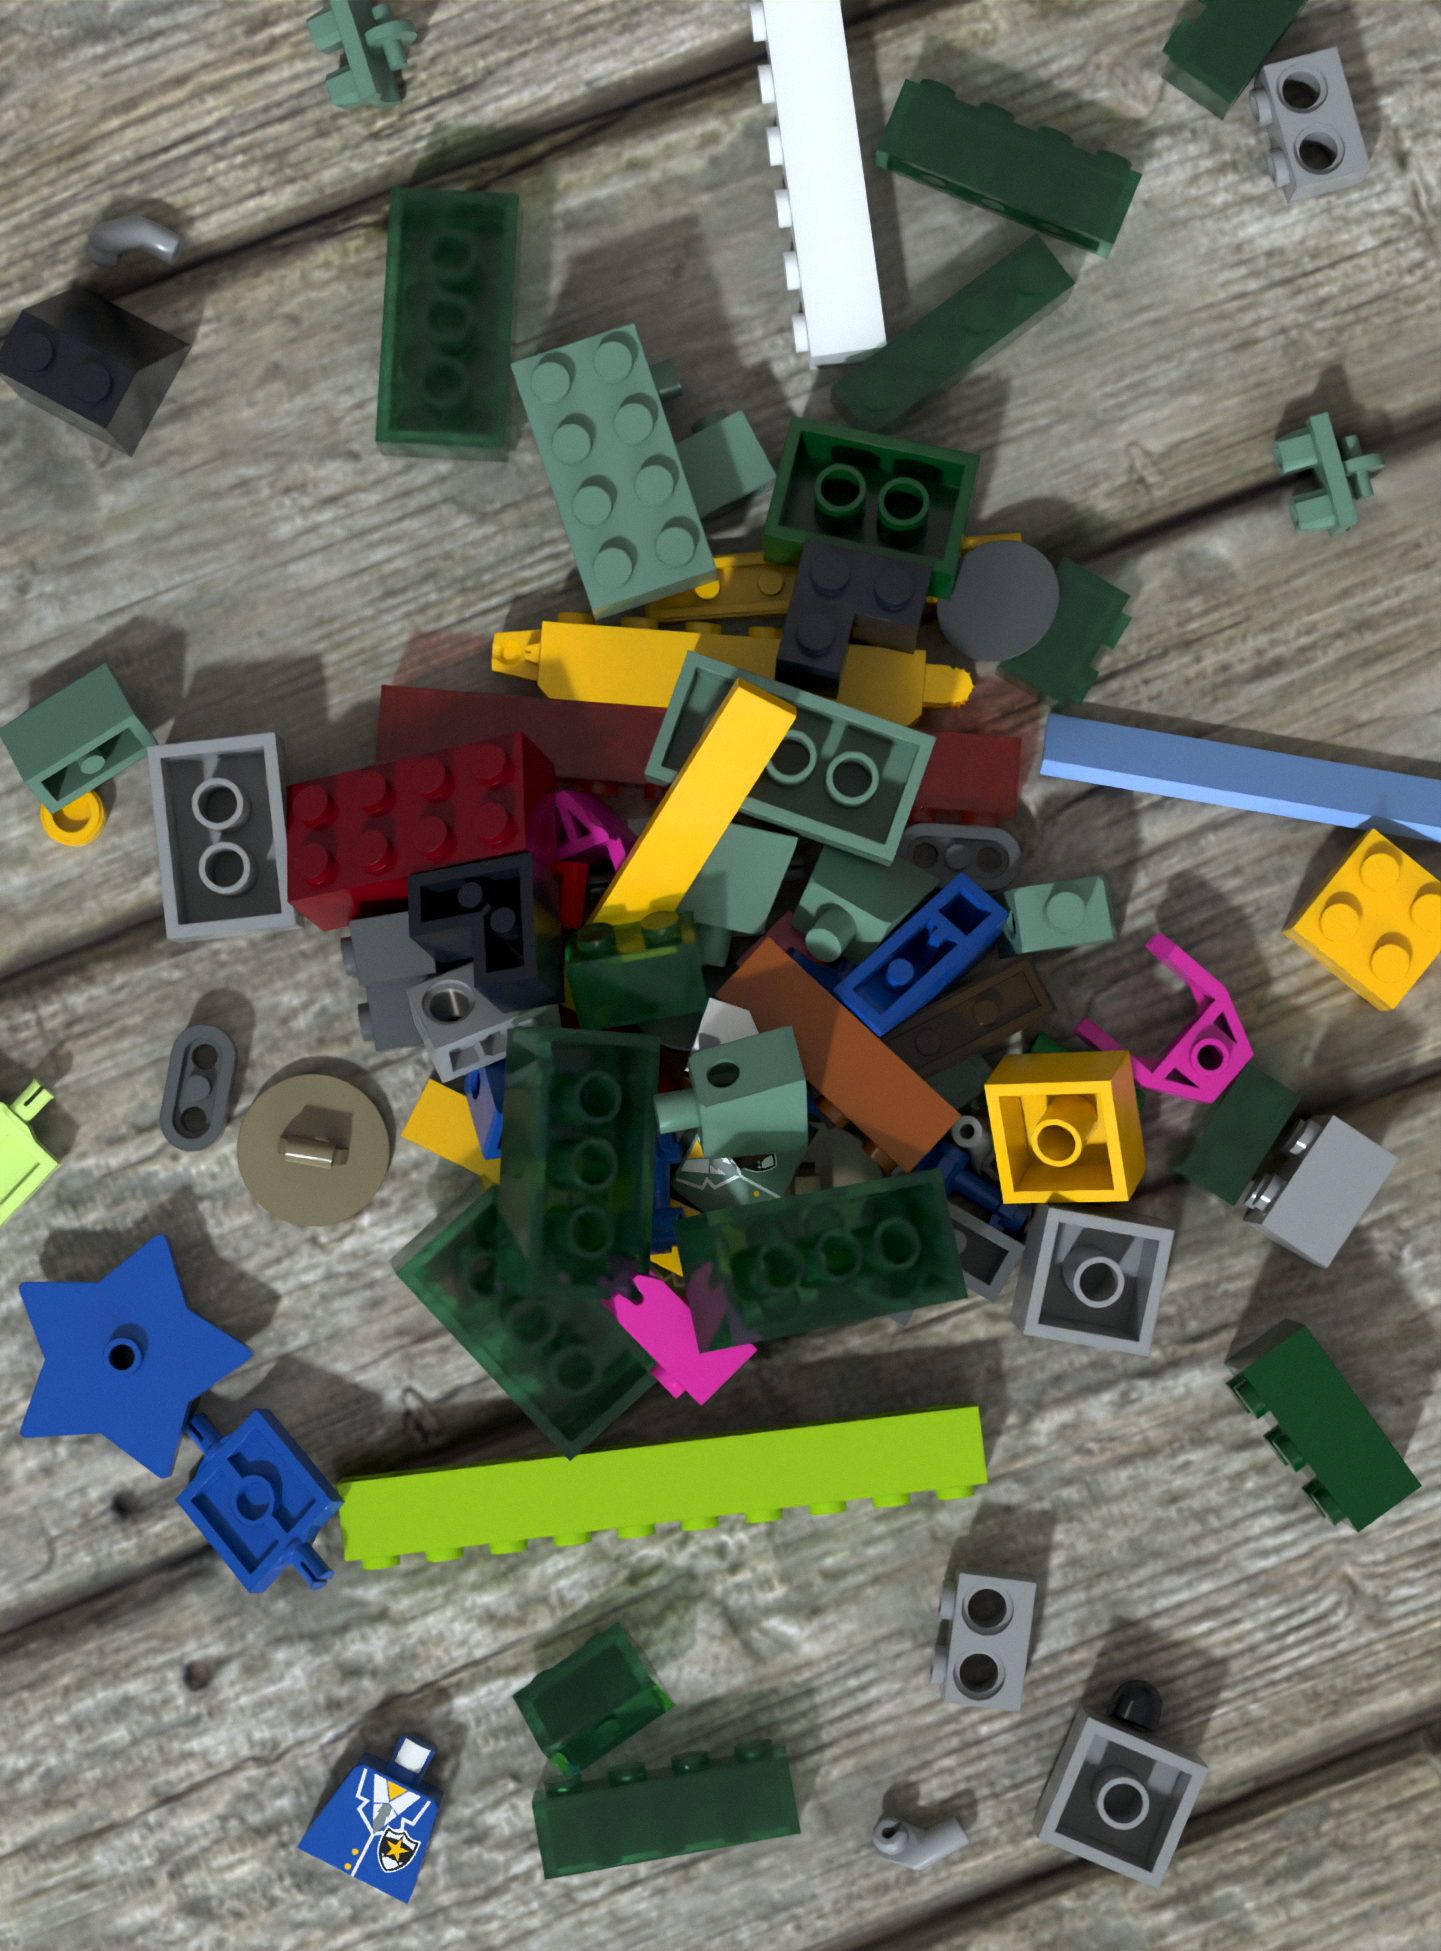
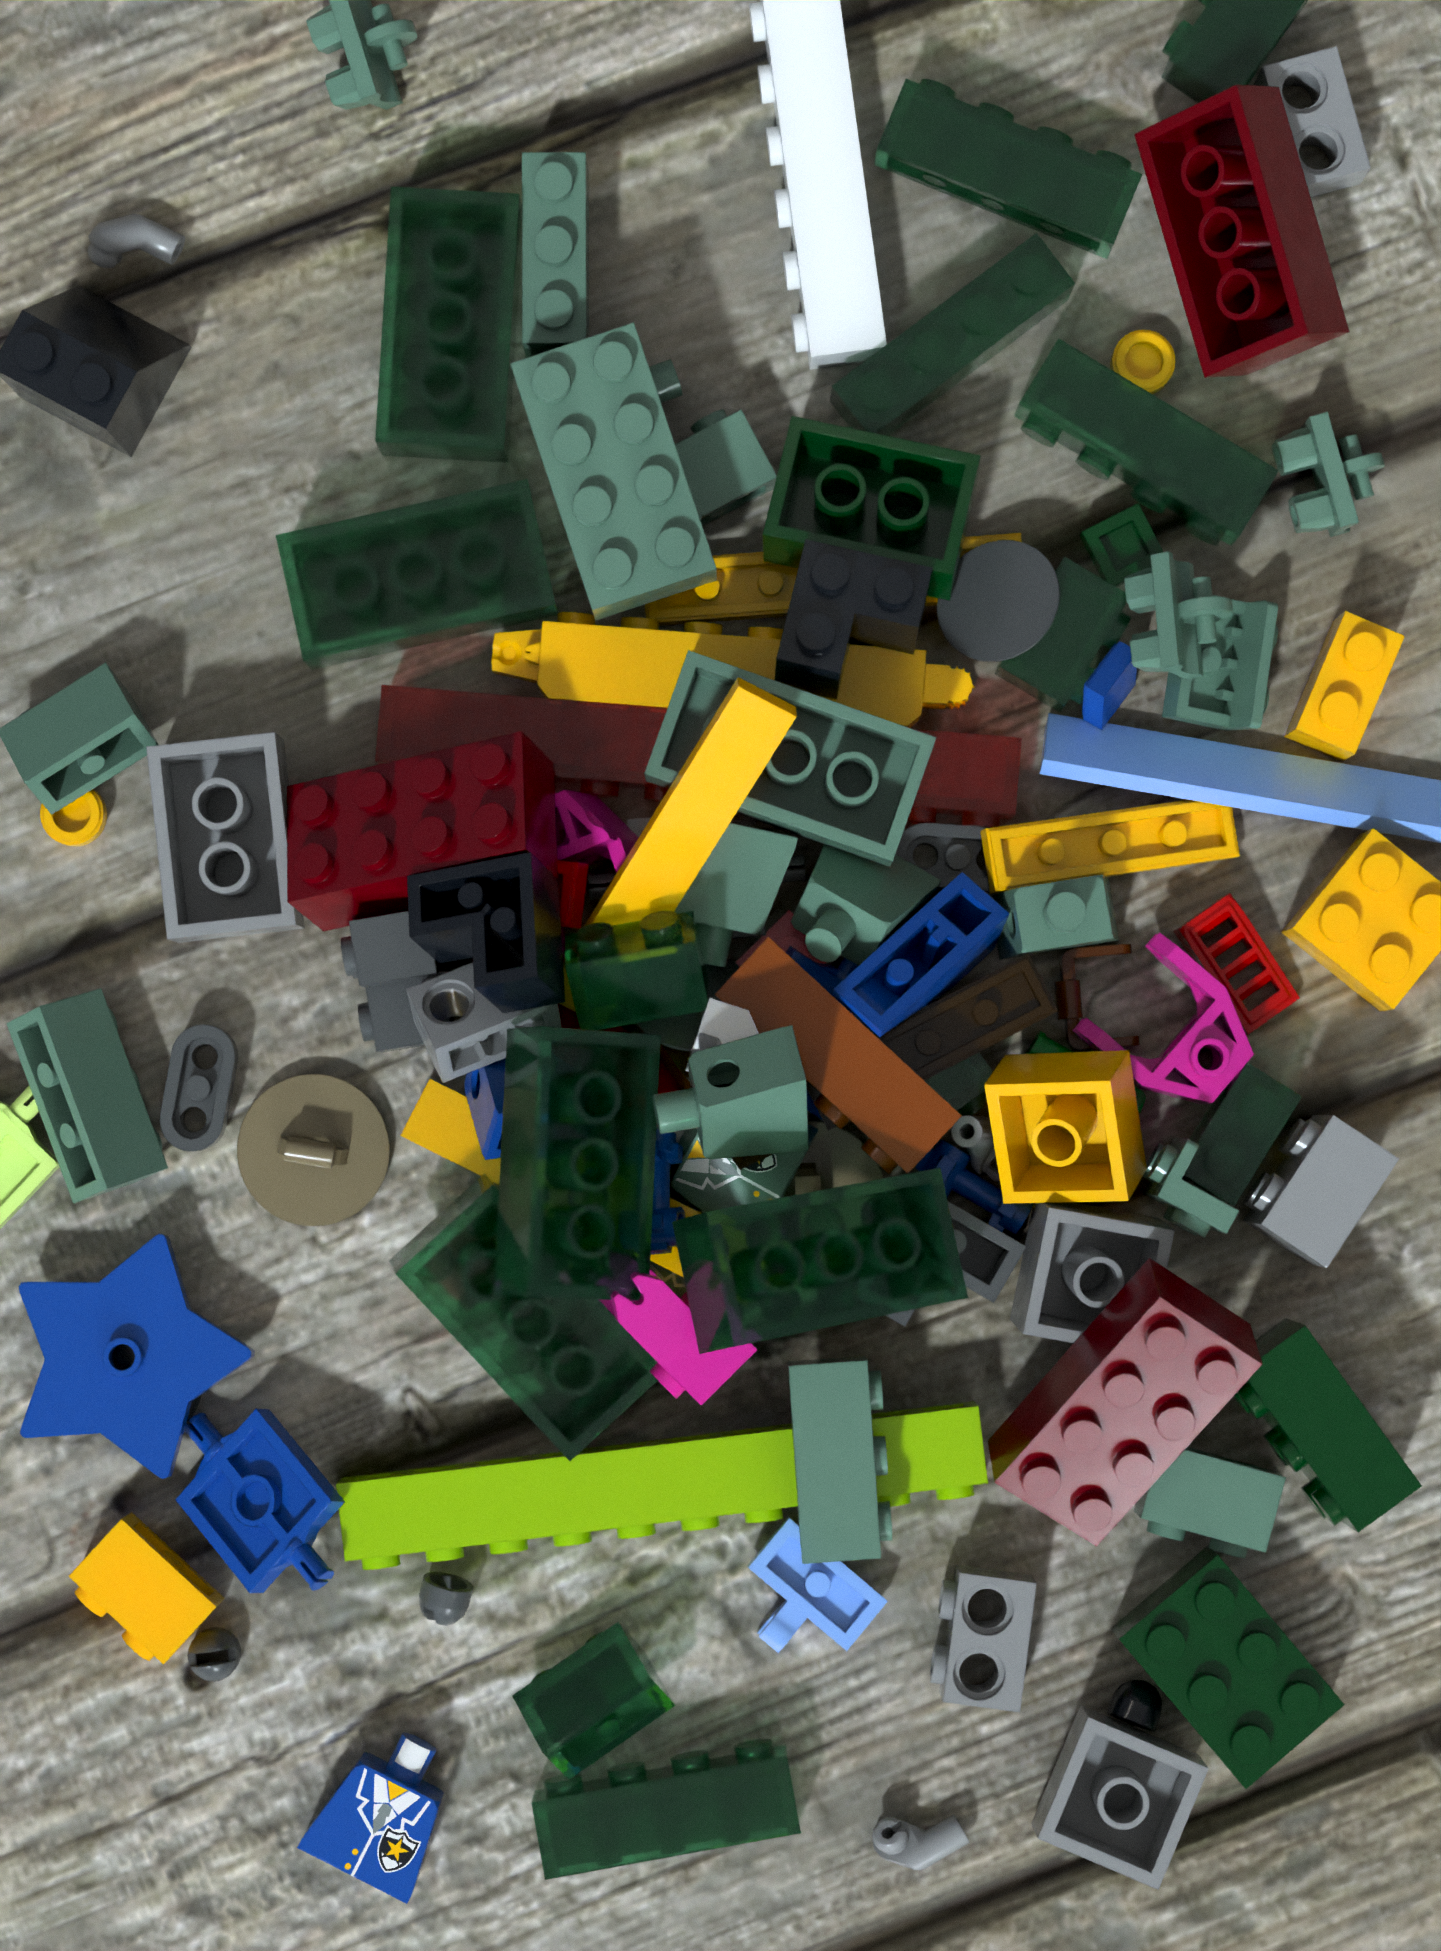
none -> sand green brick [6,988,168,1204]
none -> yellow brick [68,1512,225,1665]
none -> dark grey hinge [187,1627,241,1681]
none -> clear green brick [276,479,559,670]
none -> dark grey hinge [419,1572,474,1626]
none -> sand green brick [522,152,589,358]
none -> light blue plate [747,1517,888,1653]
none -> sand green brick [788,1356,892,1564]
none -> yellow tile [980,800,1240,894]
none -> brick [988,1258,1262,1547]
none -> clear green brick [1014,338,1279,546]
none -> reddish brown piece [1054,944,1140,1050]
none -> dark green plate [1079,503,1163,591]
none -> blue tile [1082,641,1137,730]
none -> yellow tile [1110,330,1175,397]
none -> dark green brick [1111,1546,1345,1789]
none -> sand green hips [1124,551,1233,679]
none -> dark red brick [1134,84,1350,378]
none -> sand green brick [1134,1447,1286,1559]
none -> sand green bracket [1143,1138,1239,1238]
none -> sand green bracket [1162,595,1278,731]
none -> red slope [1173,893,1300,1035]
none -> yellow brick [1284,611,1405,762]

